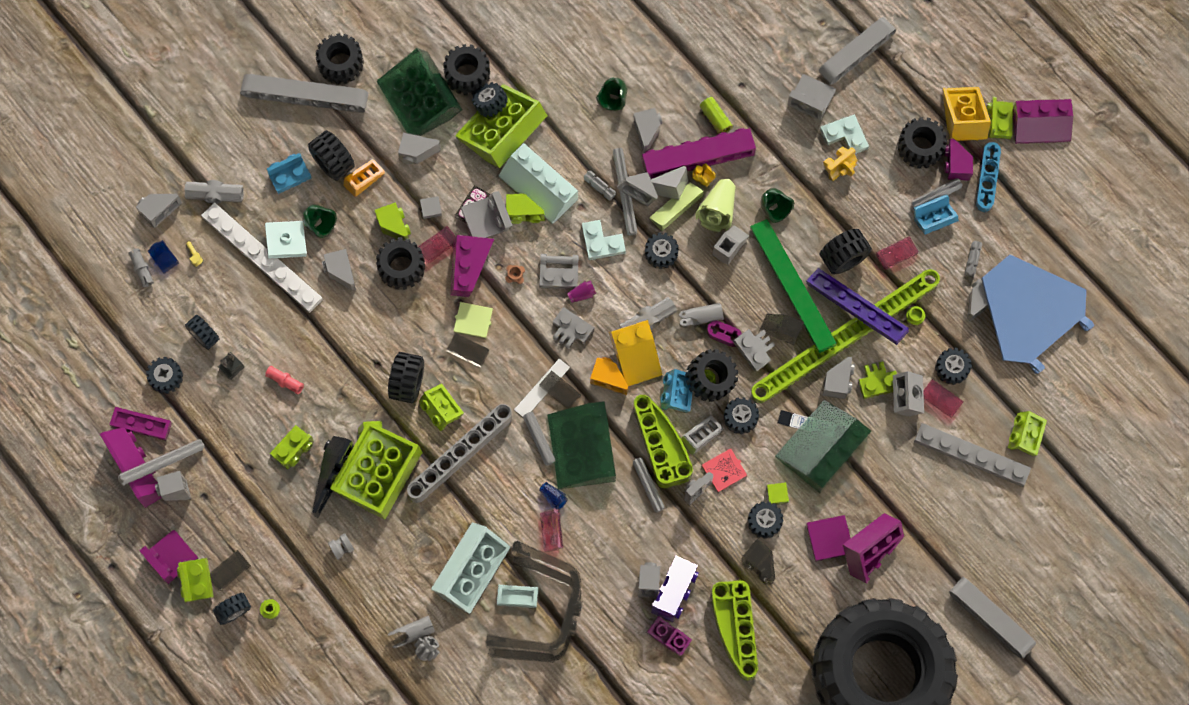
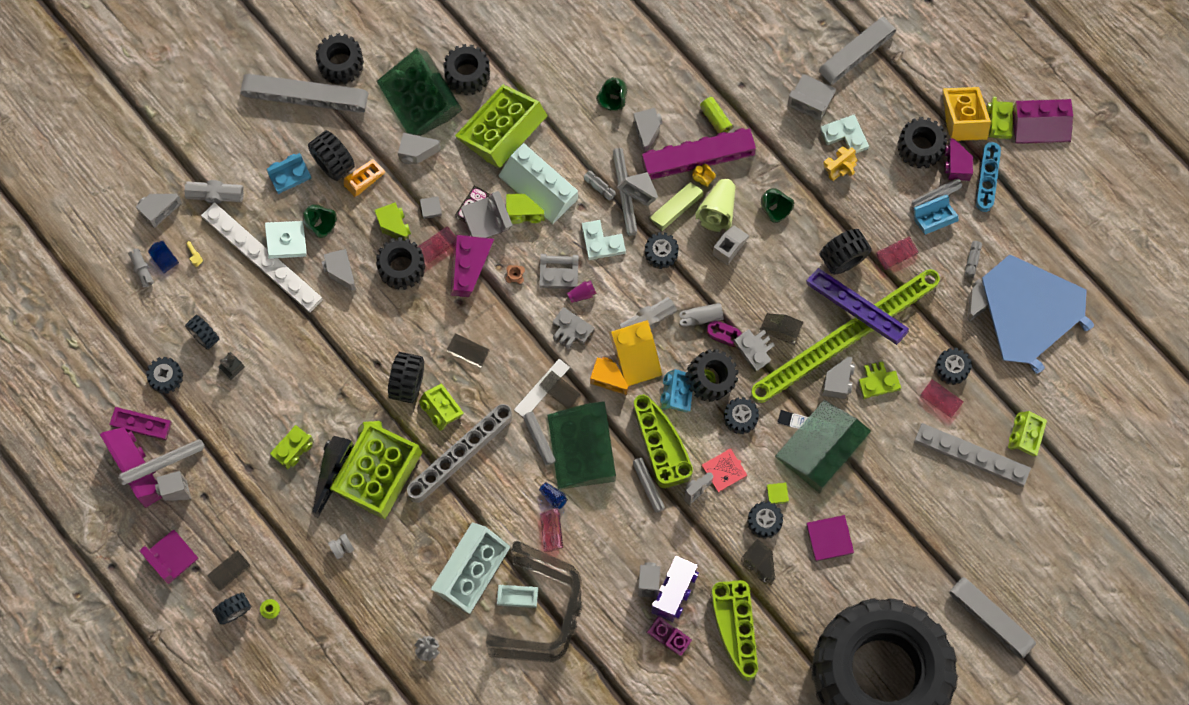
lime bracket [177,558,214,602] -> none
coral pin [265,366,304,395] -> none
light grey piece [387,616,435,648] -> none
yellowish green piece [454,302,493,338] -> none
black wheel [472,82,508,117] -> none
light grey slope [651,166,689,200] -> none
light grey slope [681,415,723,455] -> none
green tile [750,219,836,353] -> none
magenta wedge [843,513,904,584] -> none
light grey brick [893,371,924,416] -> none
lime plate [906,306,925,325] -> none

